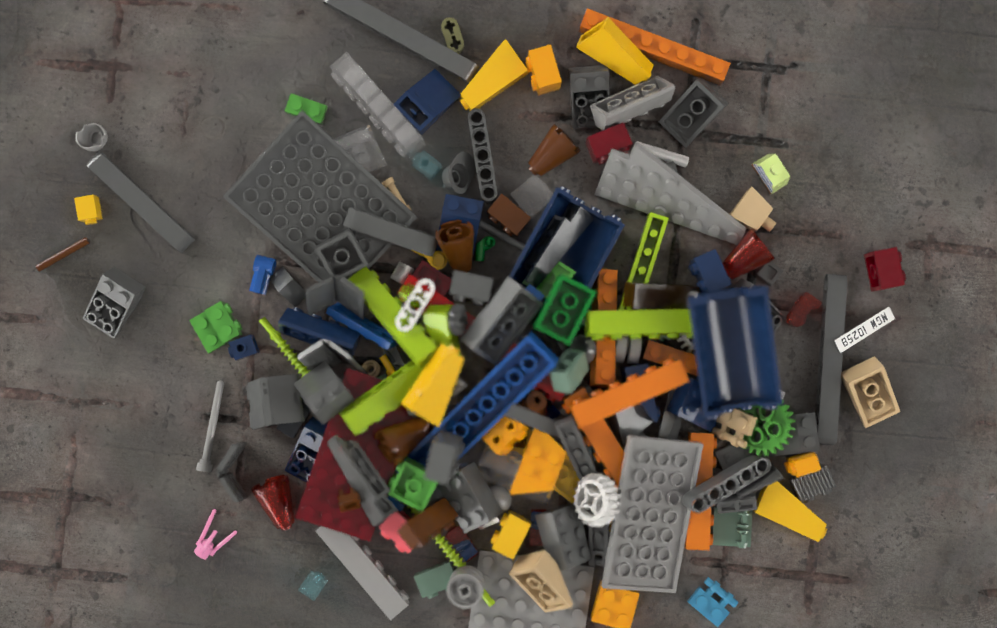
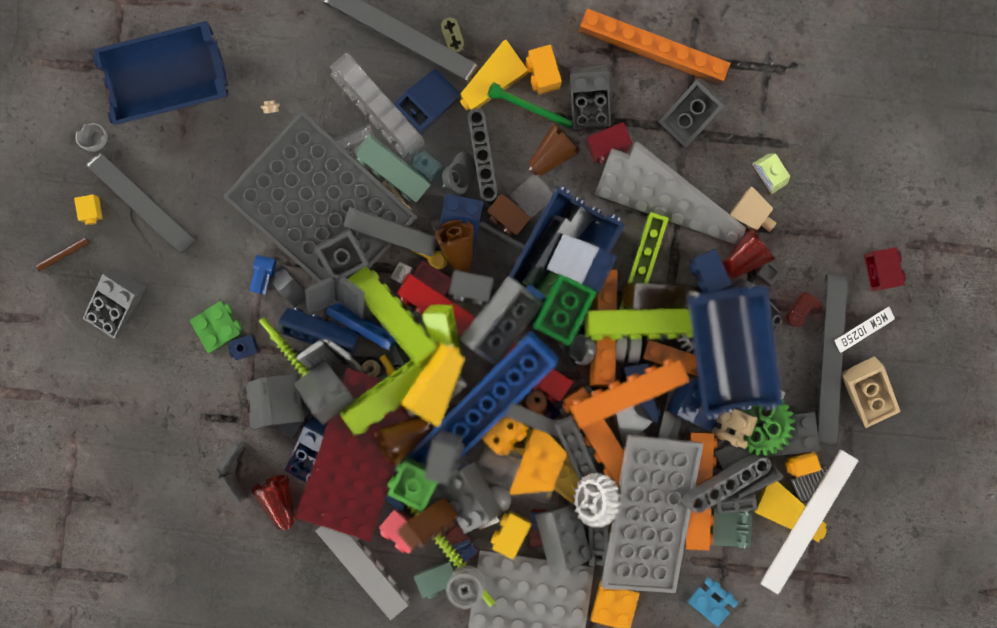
bright pink plant [194,509,237,560] -> none
light grey piece [196,380,224,473] -> none
bright green plate [285,93,327,124] -> none
clear light blue brick [298,571,328,601] -> none
dark grey wedge [327,435,397,526] -> none
reddish brown tile [338,487,360,512] -> none
white beam [396,279,435,331] -> none
clear neon green brick [398,283,427,309] -> none
dark grey gear [449,304,468,335] -> none
green arm [475,236,496,262] -> none
tan slope [509,550,573,613] -> none
sand green brick [550,349,589,393] -> none
yellow slope [576,17,654,85] -> none
light grey slope [590,76,675,130] -> none
white axle [637,141,689,167] -> none
none -> dark blue cylinder [93,21,229,125]
none -> tan plate [261,100,280,113]
none -> sand green brick [355,133,431,202]
none -> green piece [487,82,573,128]
none -> slope [547,234,617,294]
none -> white tile [761,450,859,594]

